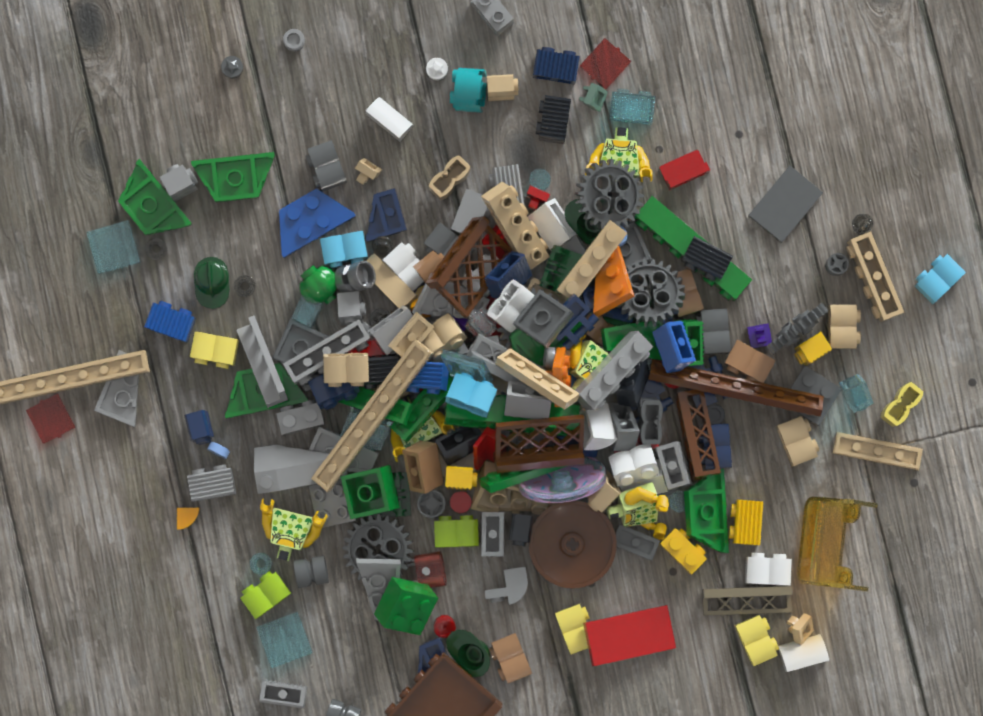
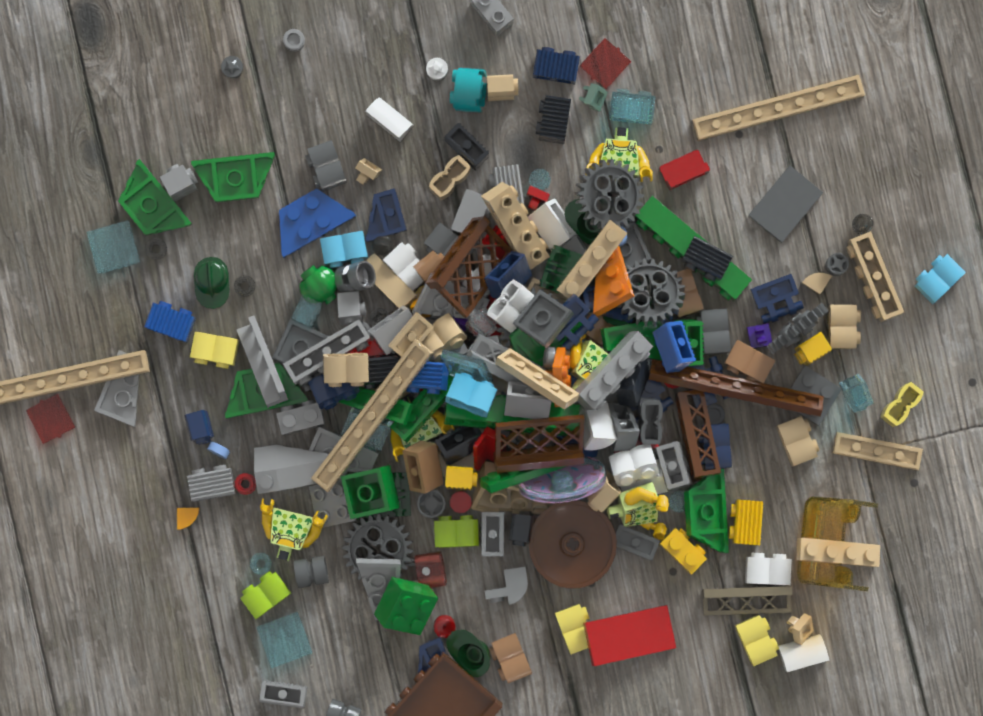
none -> red plate [235,473,256,495]
none -> black brick [444,123,489,171]
none -> tan tile [692,75,865,141]
none -> dark blue plate [750,274,804,324]
none -> tan plate [796,538,880,567]
none -> tan tile [801,273,832,295]

